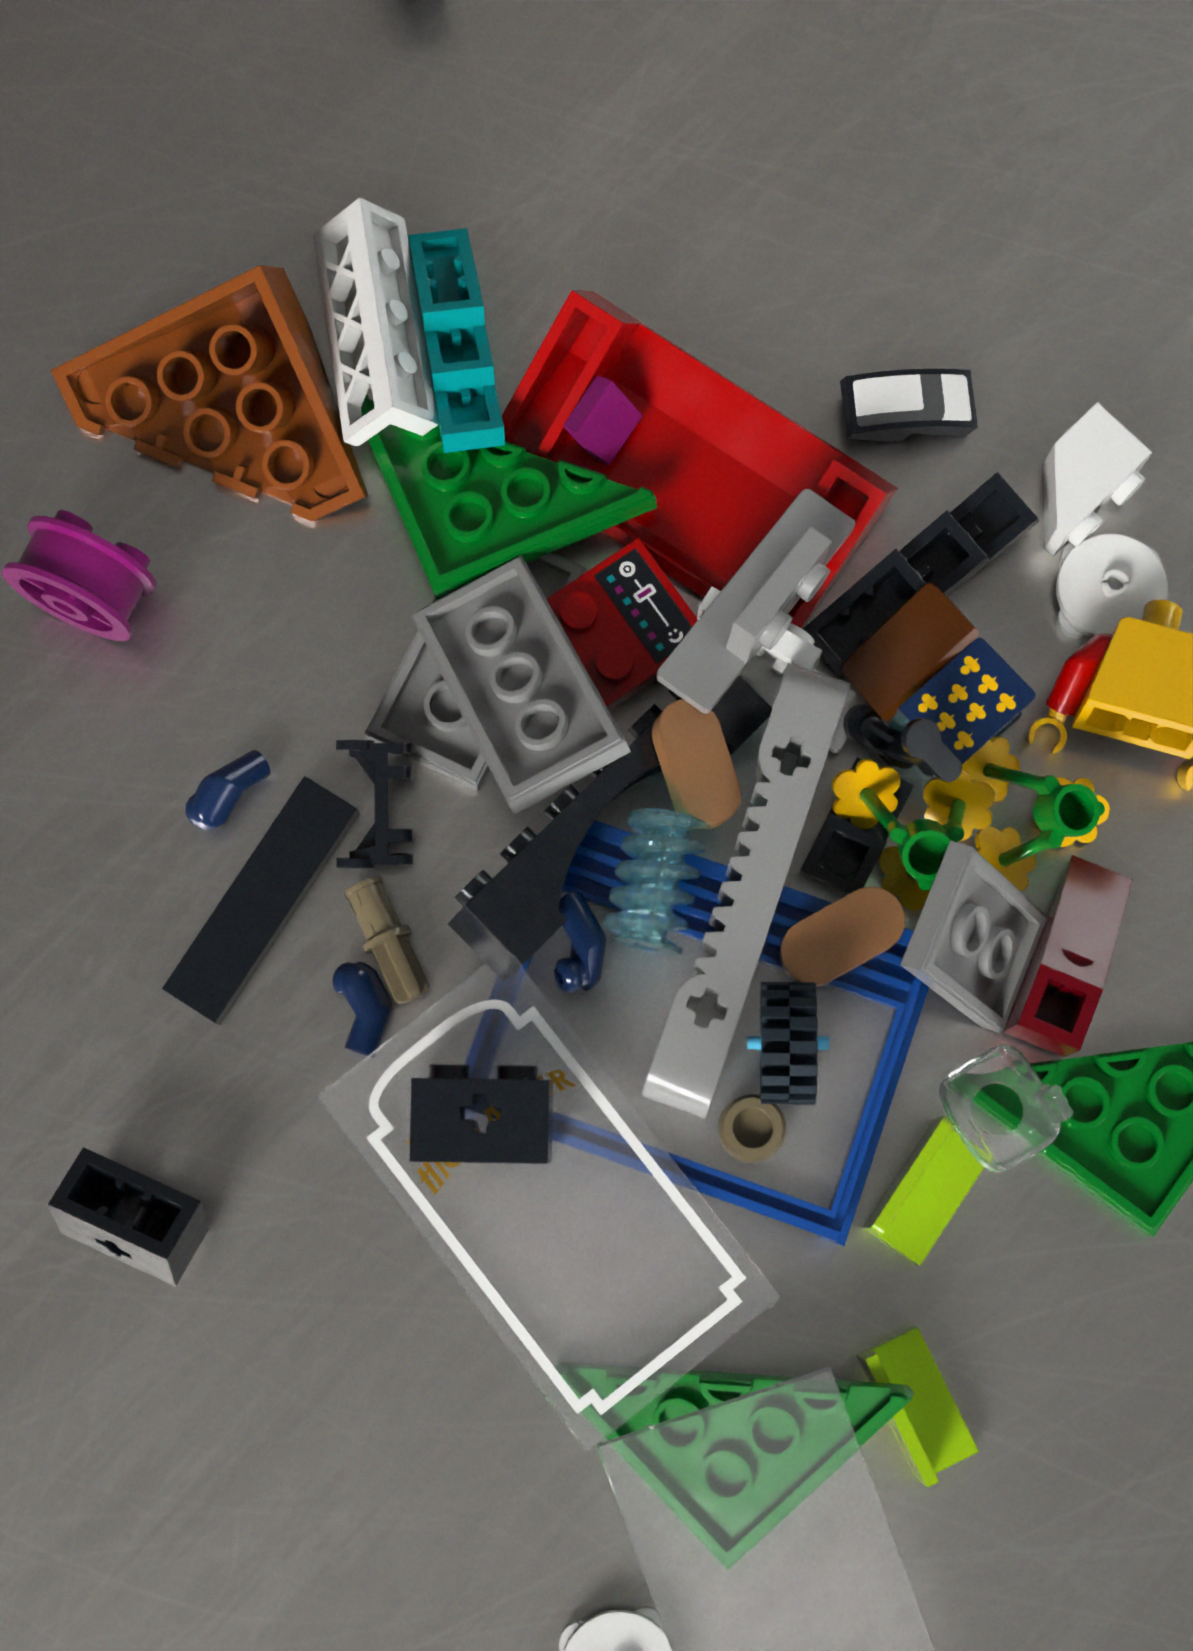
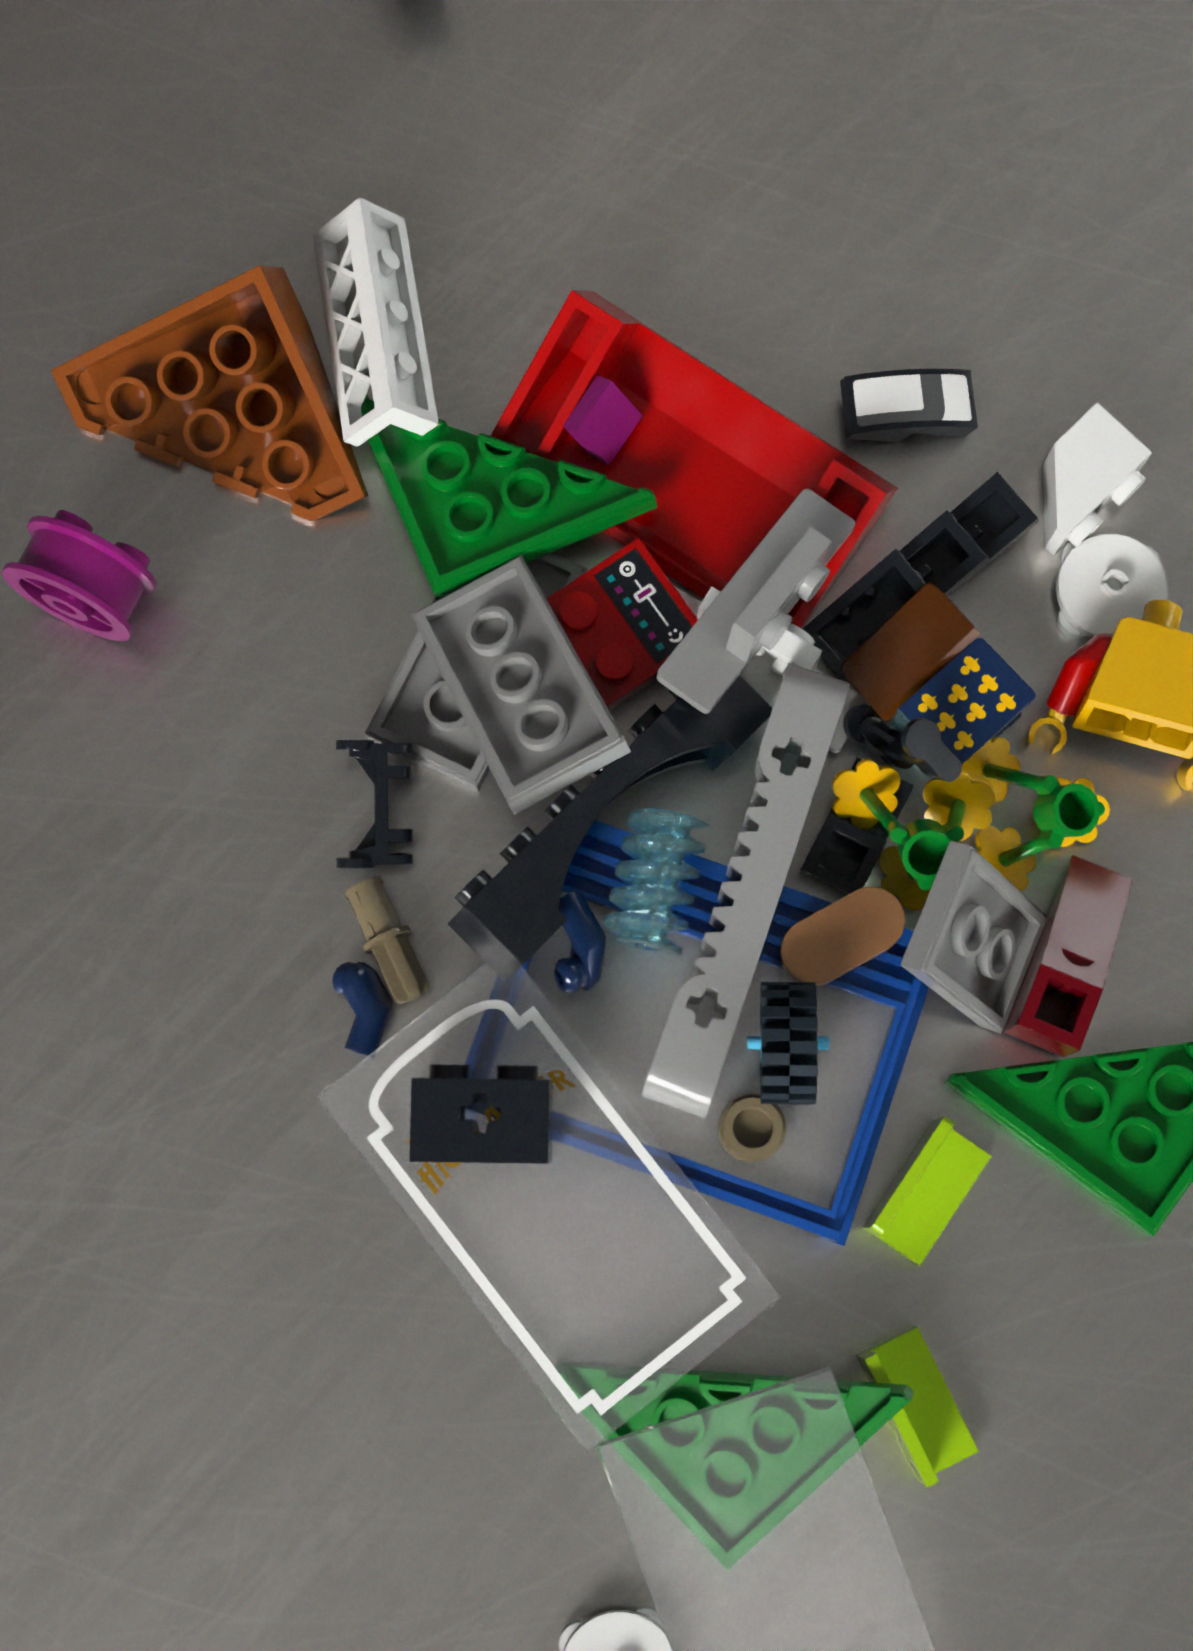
black brick [48,1147,209,1287] -> none
black tile [162,775,360,1025] -> none
dark blue arm [185,750,270,830] -> none
teal slope [408,228,505,453] -> none
medium nougat tile [652,699,741,830] -> none
clear piece [939,1044,1073,1173] -> none

